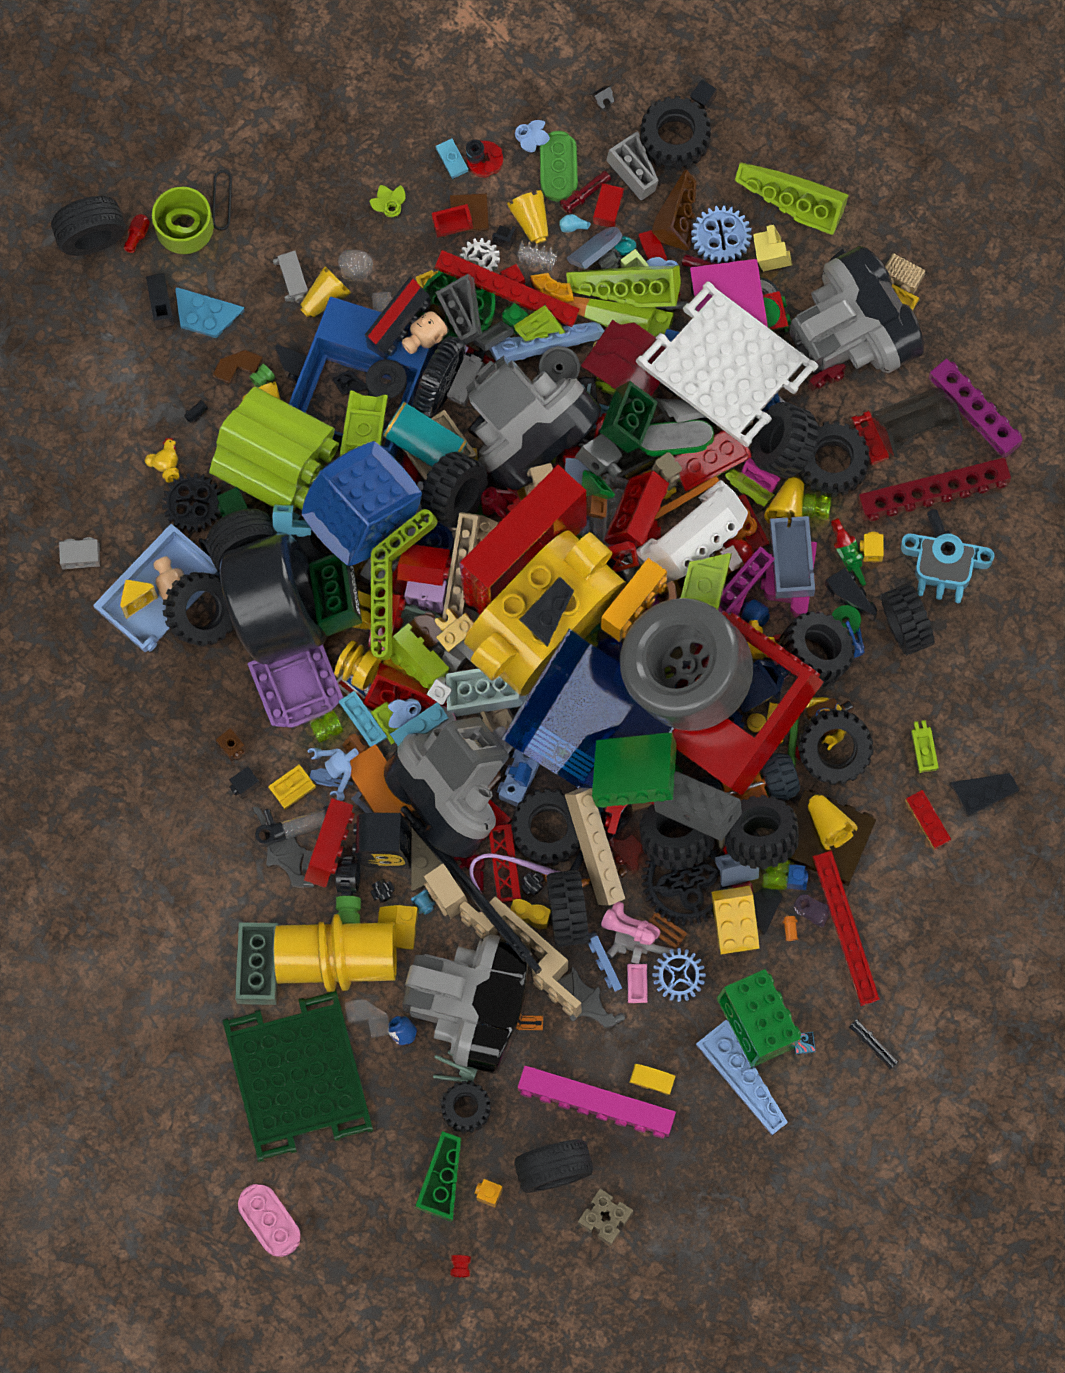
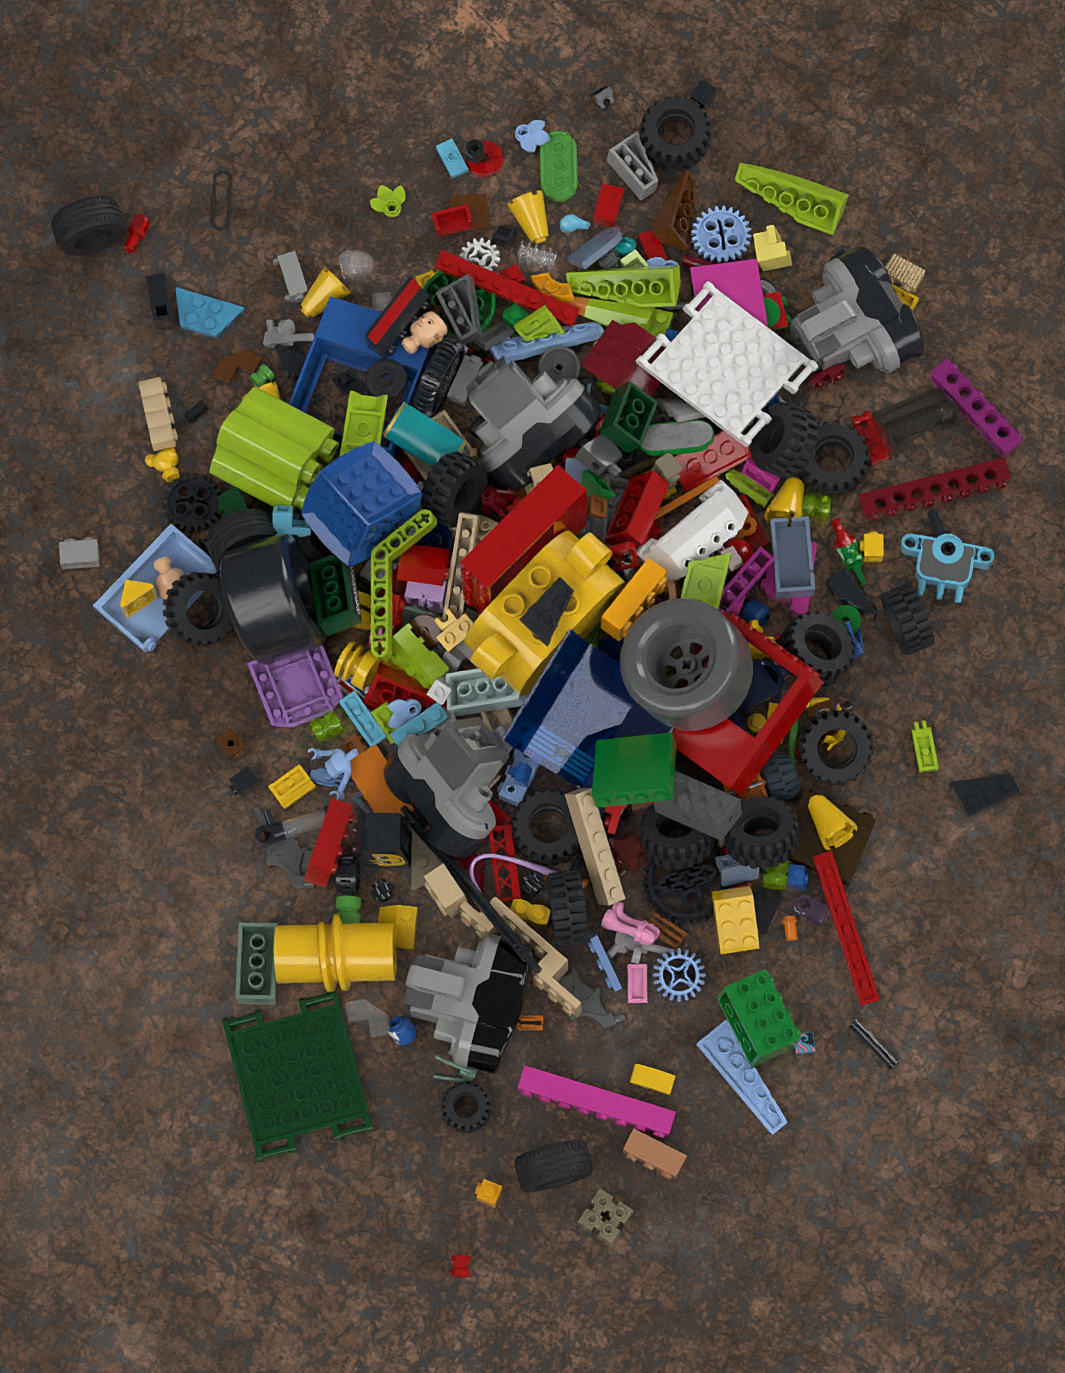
lime piece [152,187,214,254] -> none
bright pink tile [238,1184,300,1257] -> none
dark azure brick [410,889,435,915] -> none
green wedge [414,1131,461,1222] -> none
dark red pin [560,170,611,214] -> none
red plate [905,790,951,850] -> none
none -> tan brick [138,377,178,451]
none -> light grey piece [263,319,314,348]
none -> nougat brick [623,1129,687,1180]

